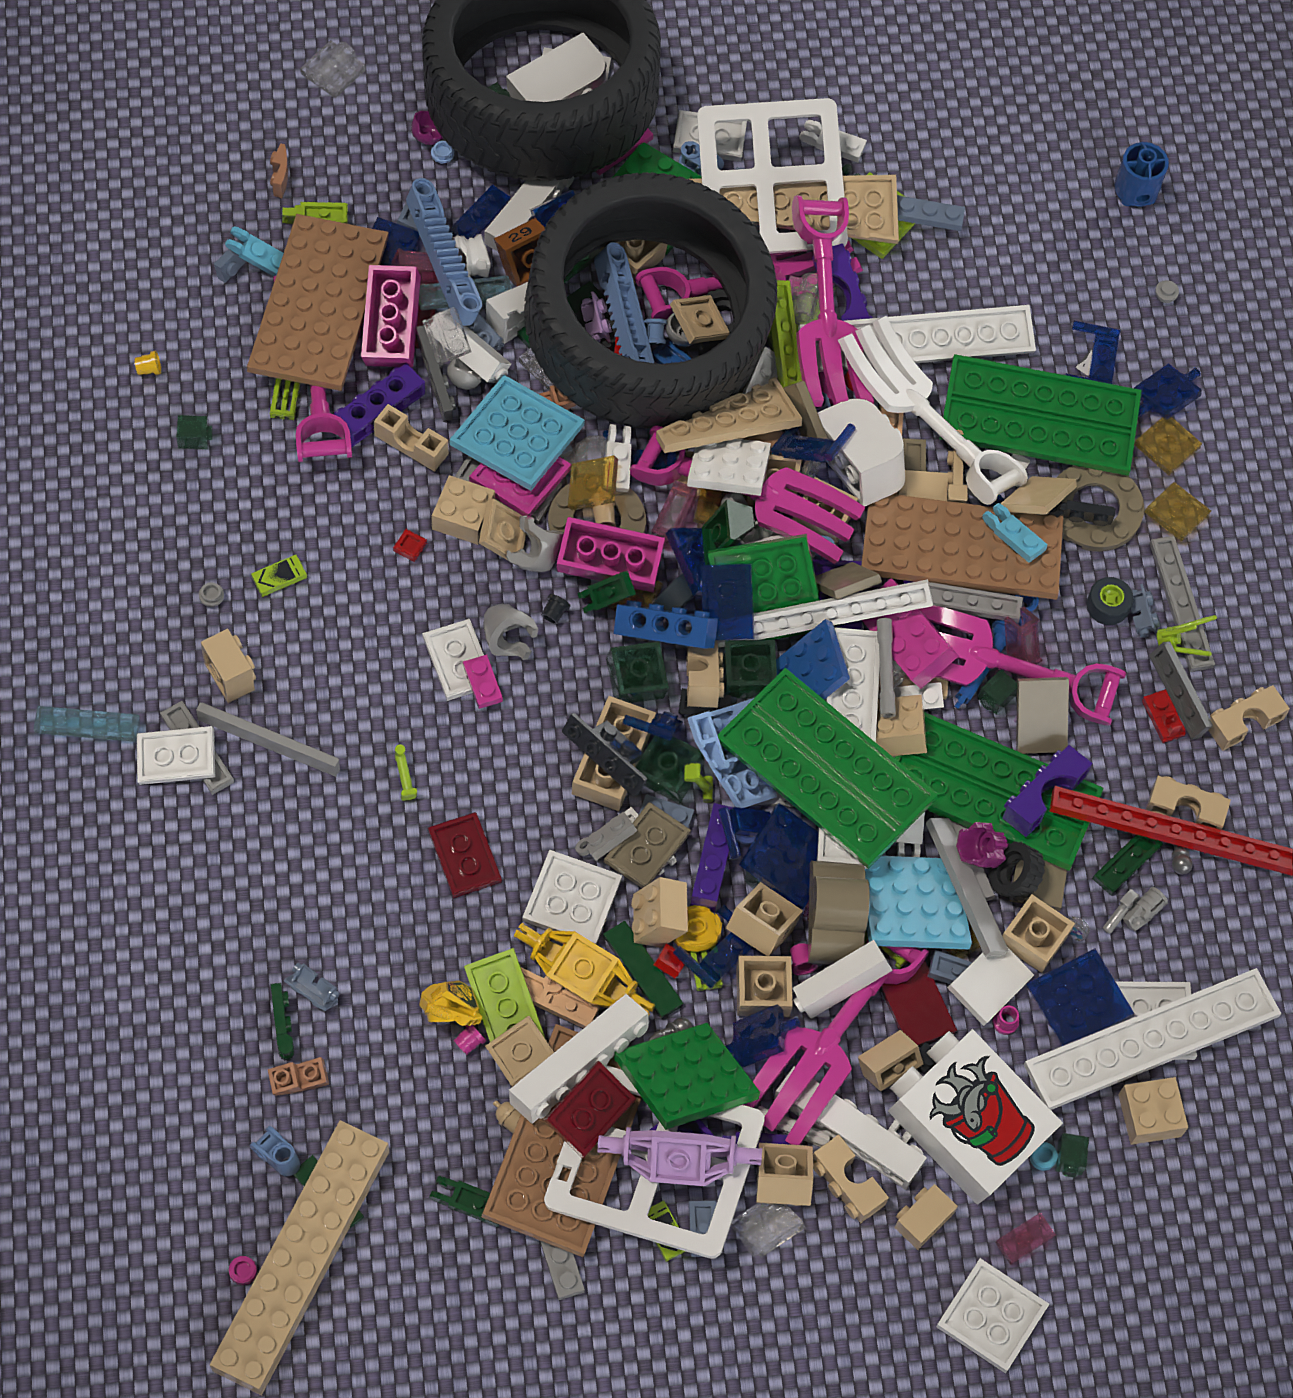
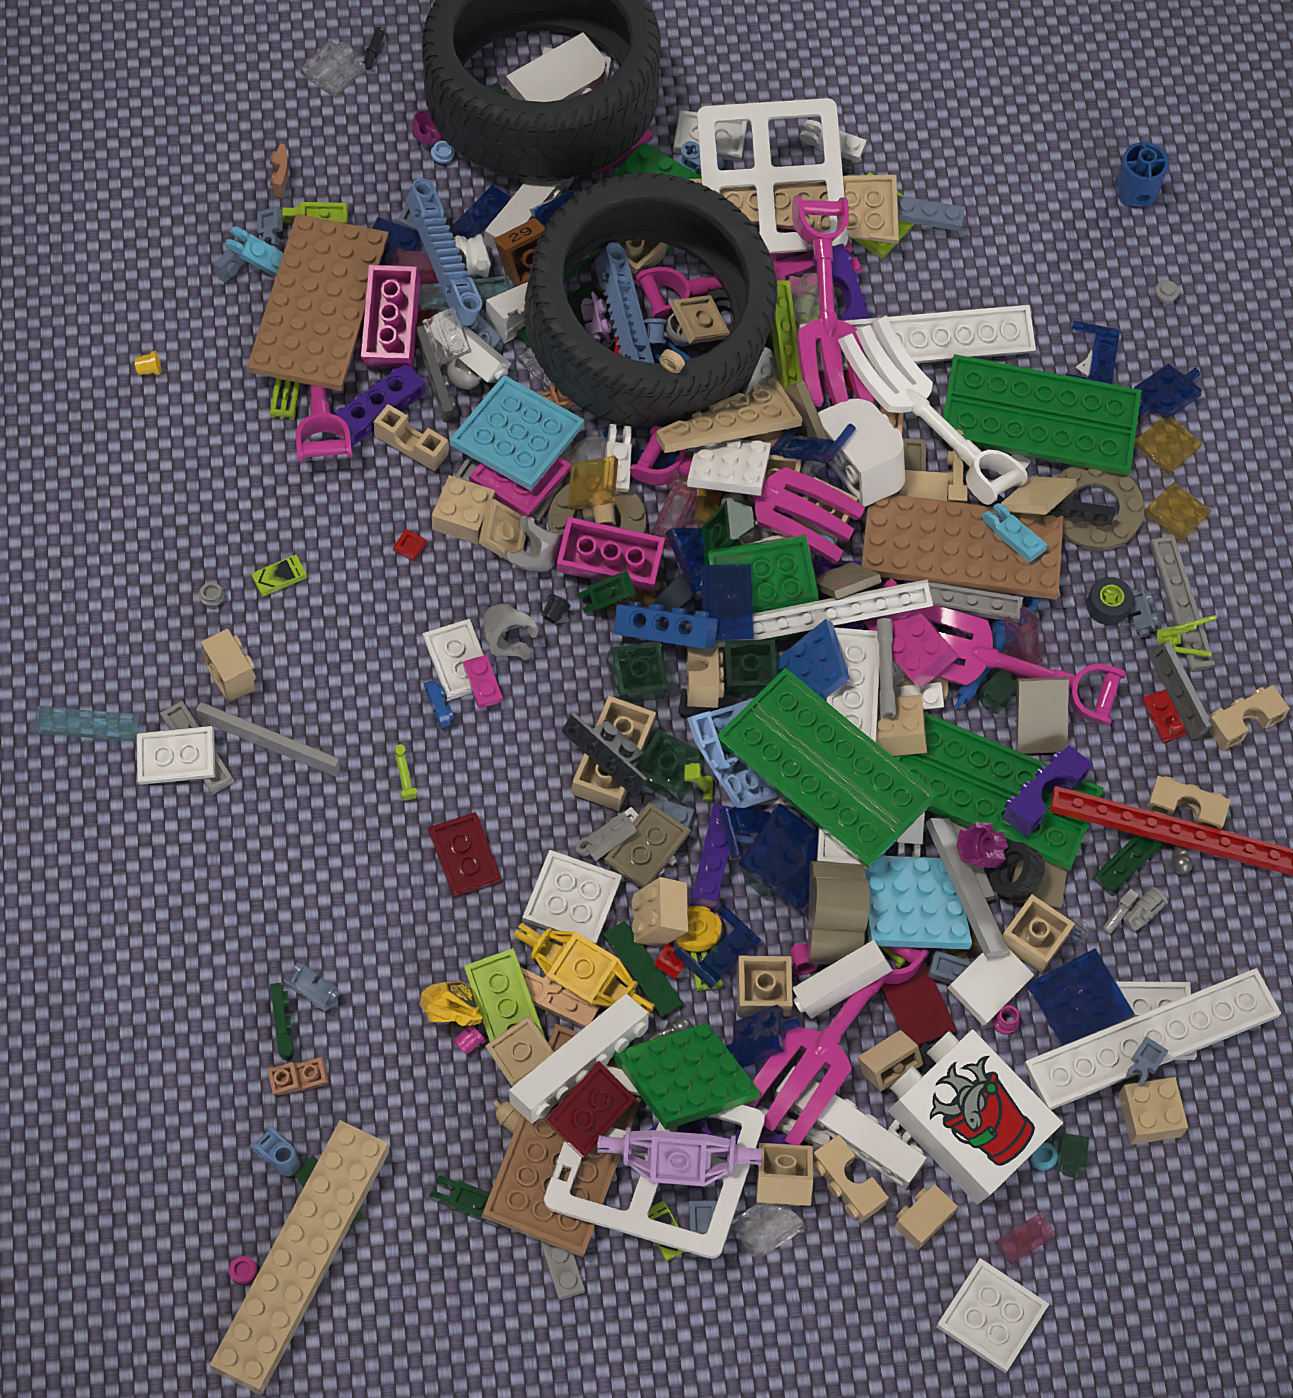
clear green brick [176,415,213,449] -> none
clear blue plate [623,711,683,741] -> none
tan brick [726,882,803,956] -> none
none -> sand blue plate [257,206,283,248]
none -> black piece [361,27,385,70]
none -> blue plate [424,680,454,728]
none -> tan tile [659,349,685,373]
none -> sand blue plate [1126,1036,1169,1086]

